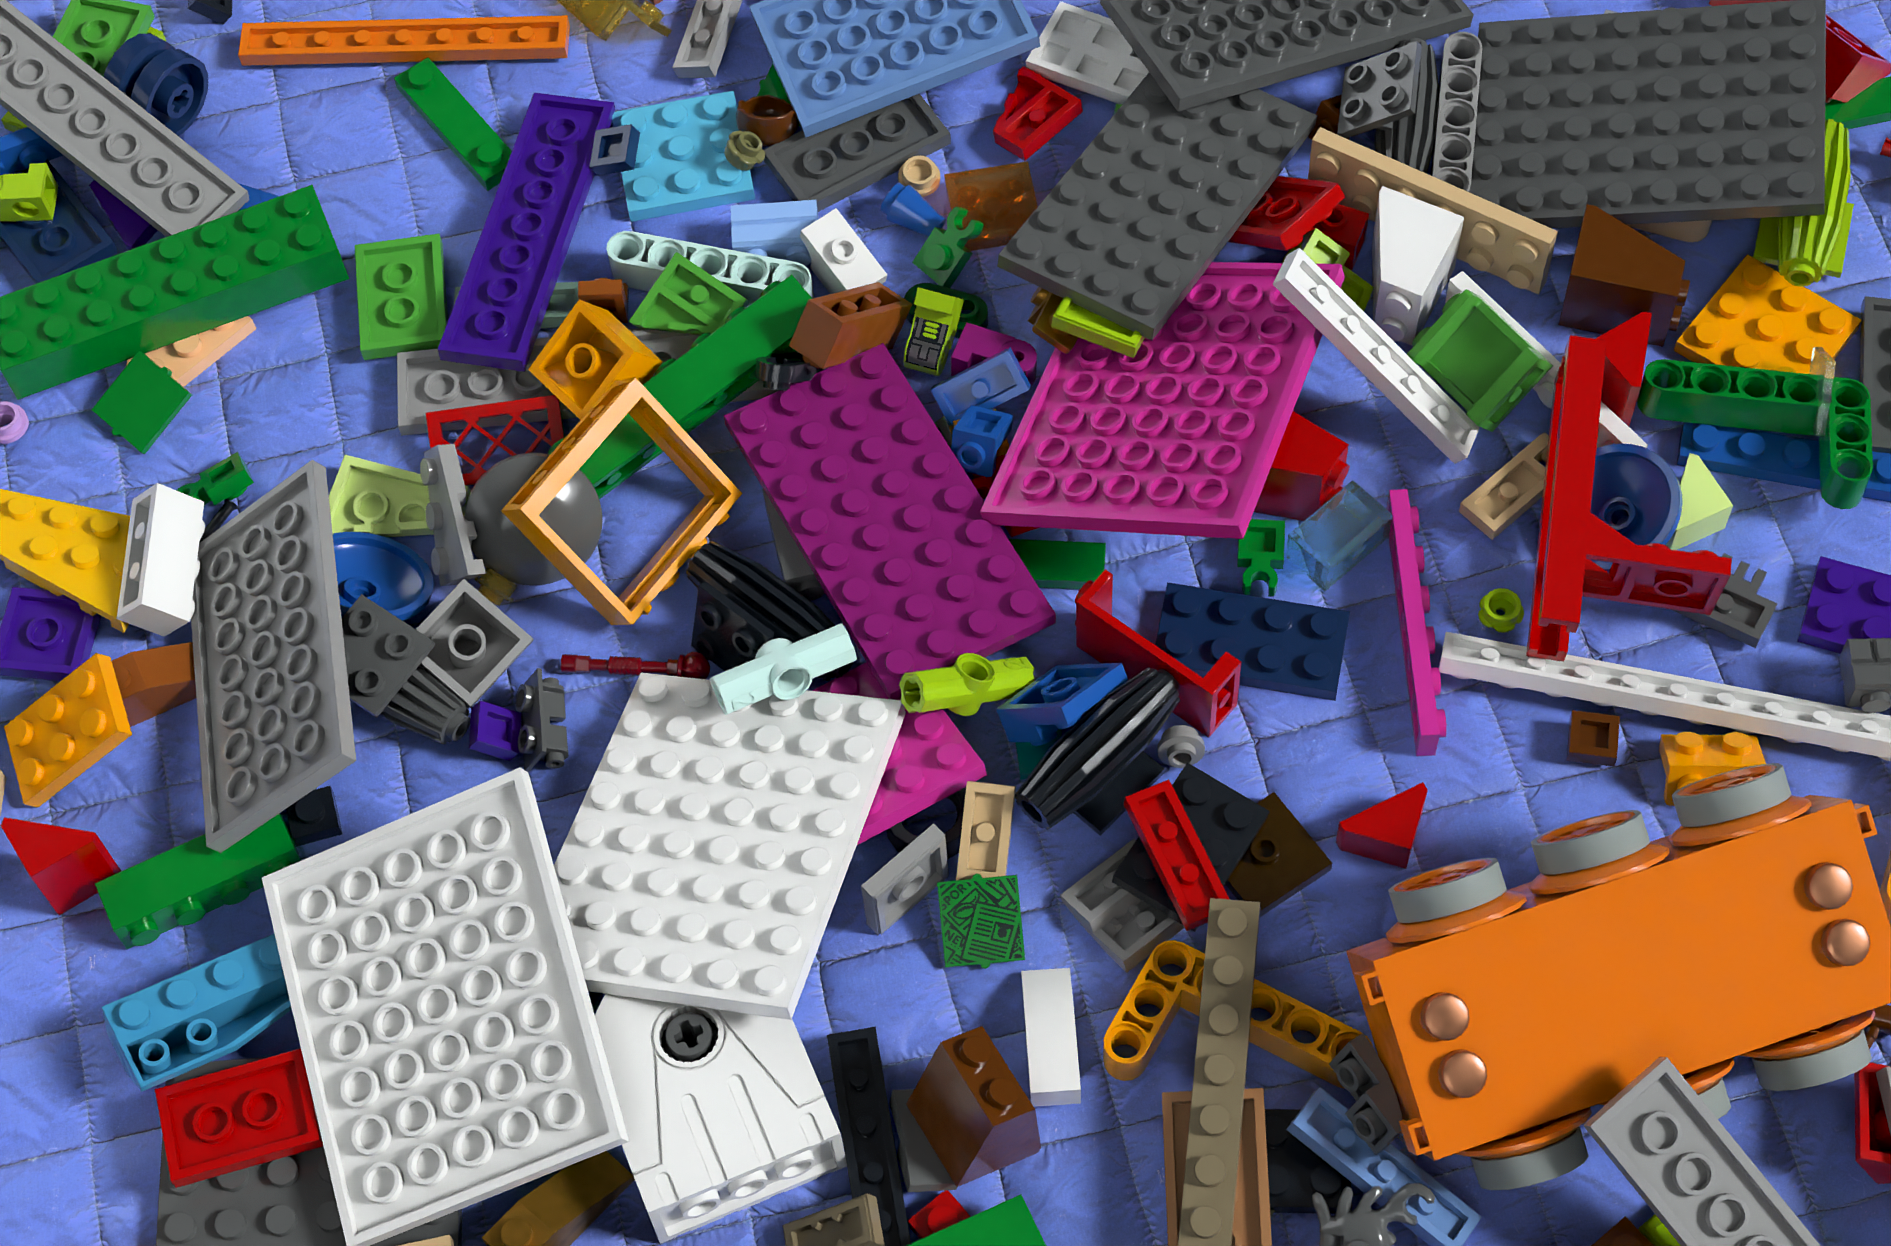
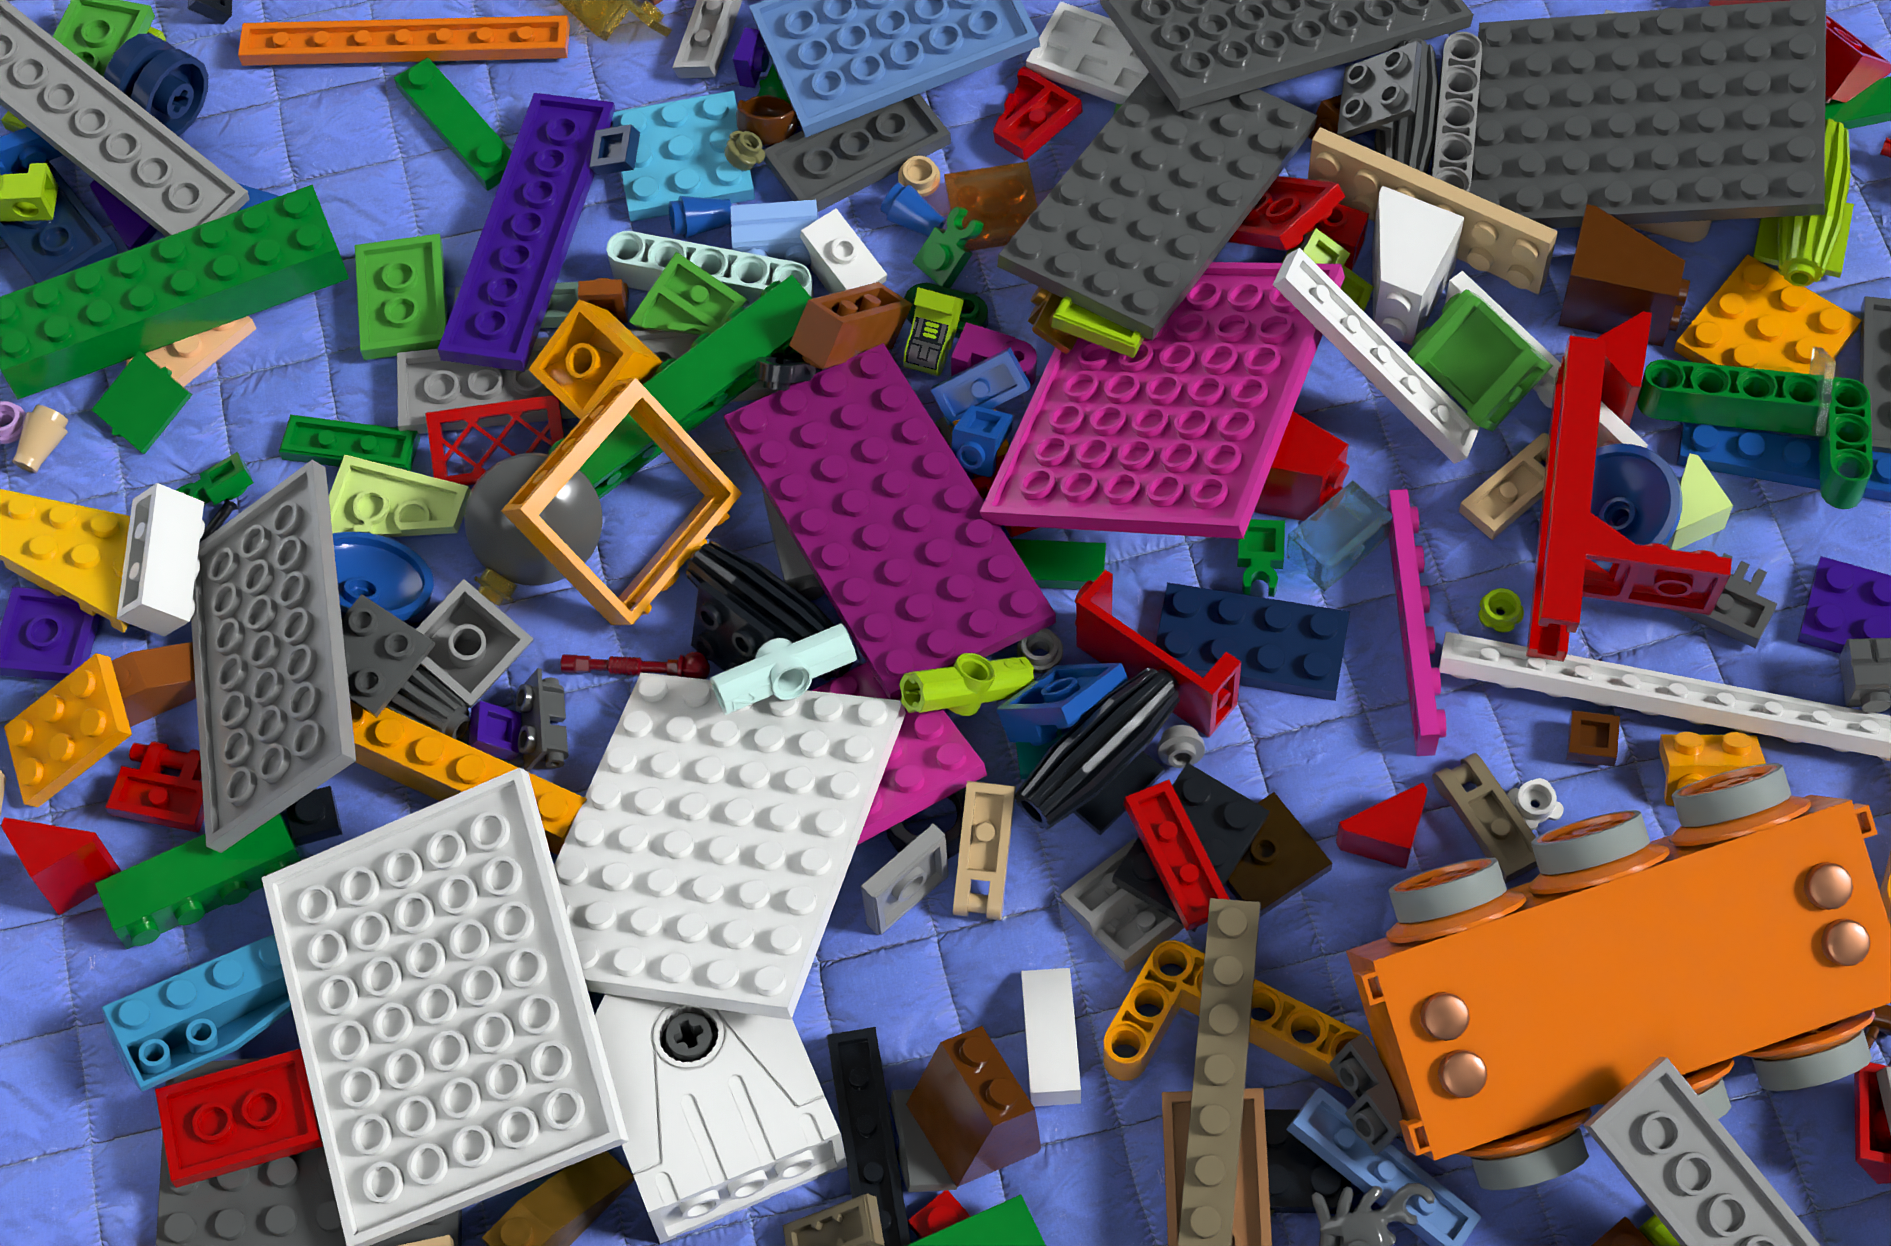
light grey wing [420,444,486,586] -> none
green piece [937,873,1025,969] -> none
none -> tan cone [12,405,68,473]
none -> red plate [105,741,204,833]
none -> green tile [279,414,420,471]
none -> light orange brick [350,700,587,855]
none -> blue cone [669,196,732,238]
none -> dark purple plate [732,27,770,88]
none -> light grey plate [1017,628,1063,673]
none -> dark tan plate [1432,753,1538,883]
none -> white plate [1507,778,1564,830]

